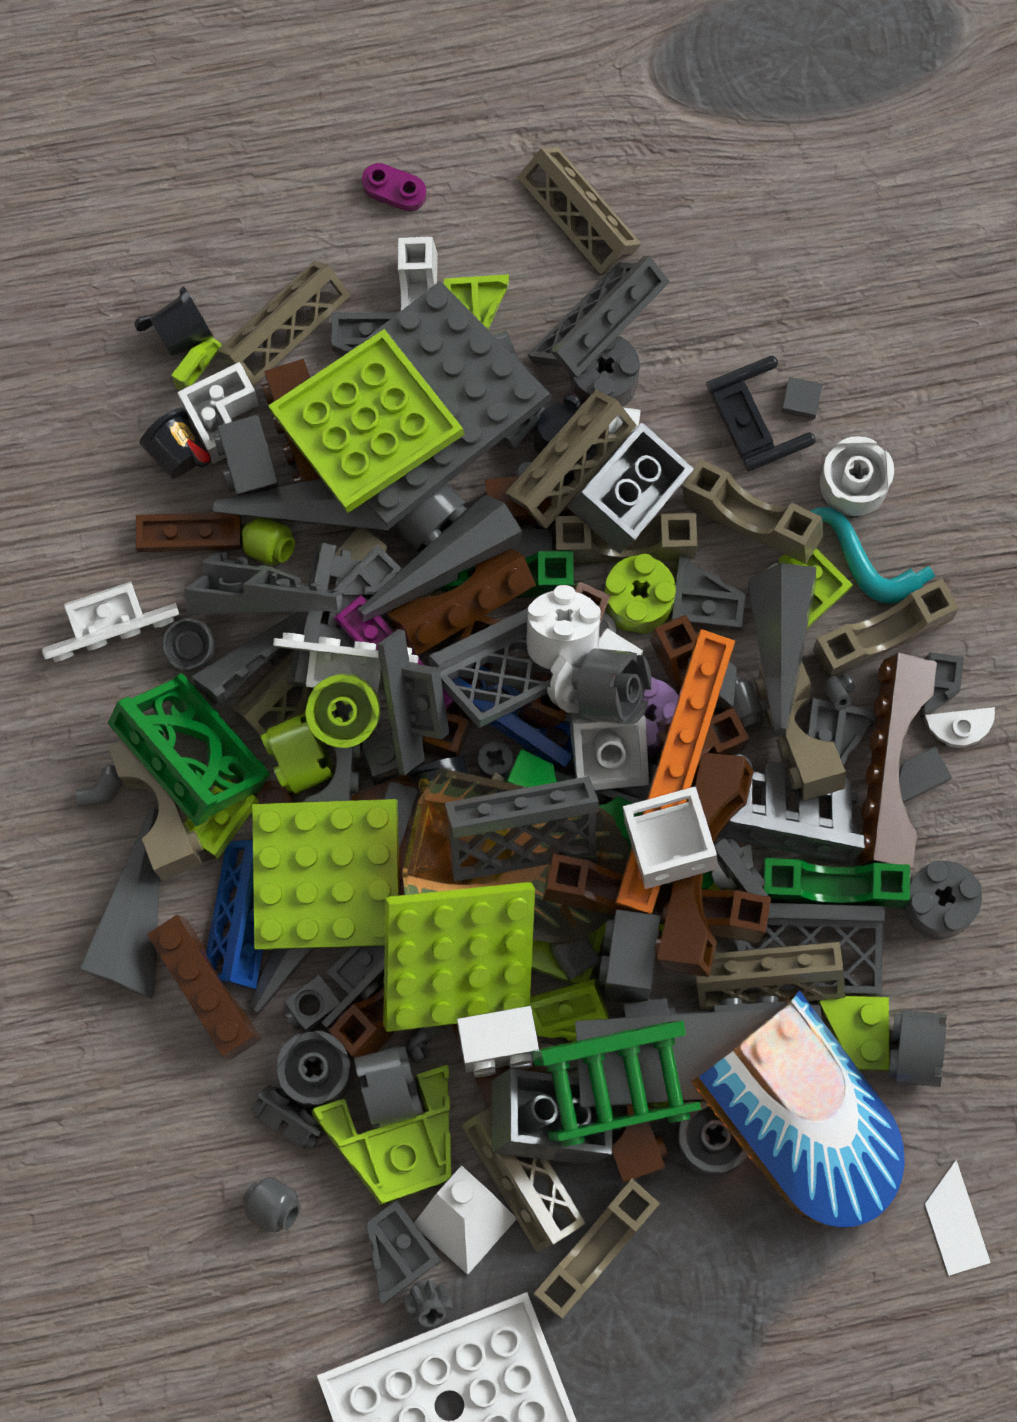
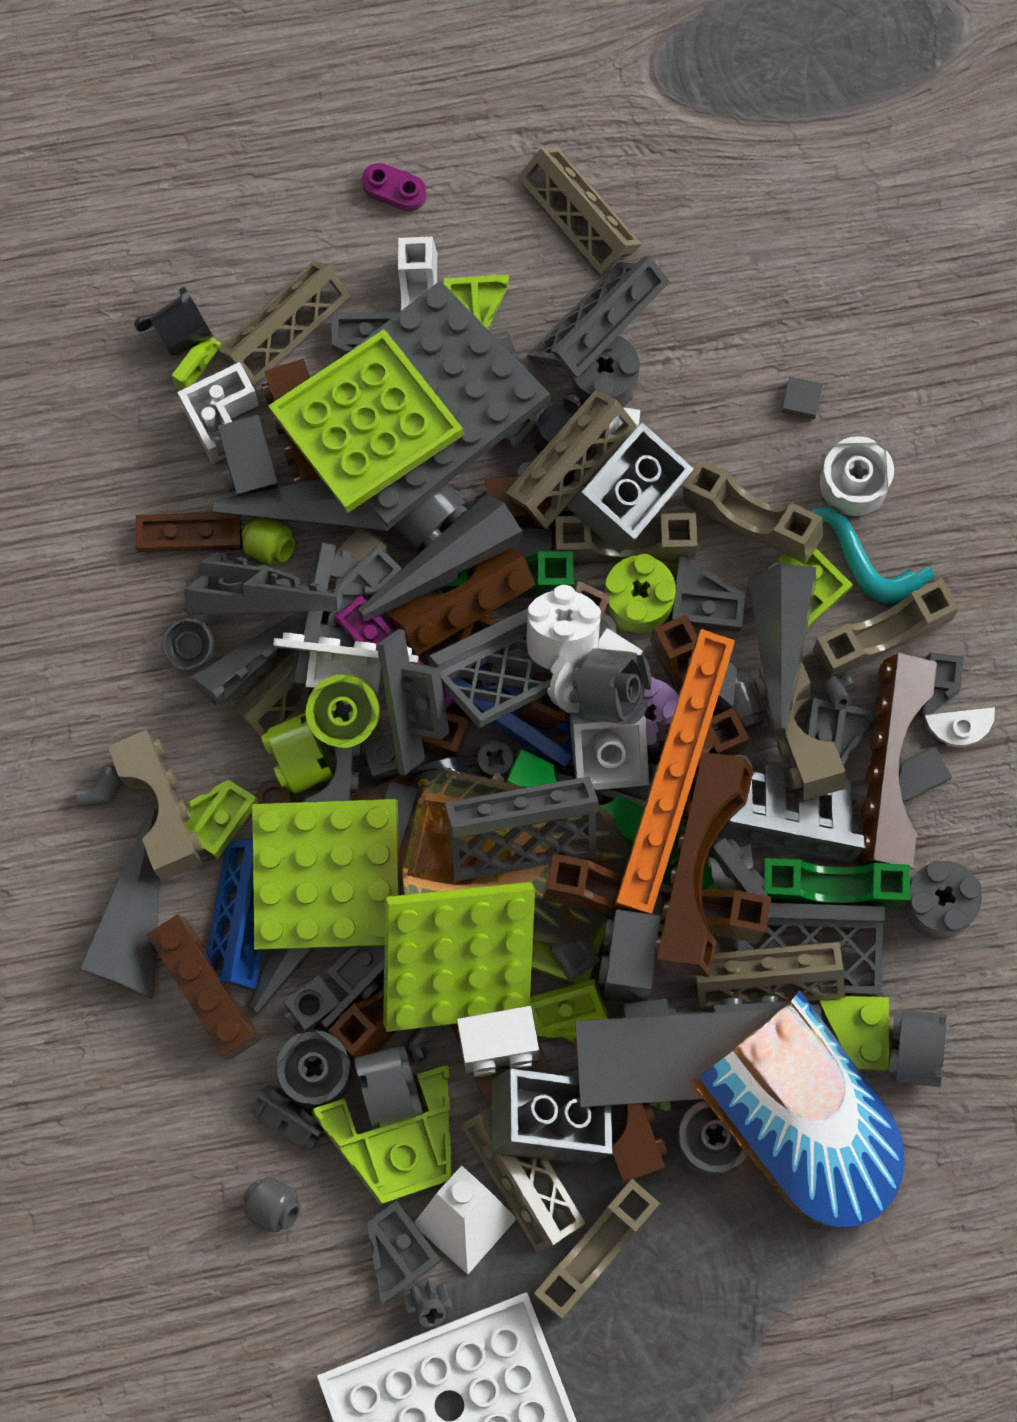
white bracket [42,581,179,662] -> none
green fence [107,673,269,826] -> none
black hat [139,408,211,478] -> none
green fence [532,1020,701,1147] -> none
white piece [623,786,717,889] -> none
black plate [706,355,816,472] -> none
white sticker [925,1160,991,1276] -> none

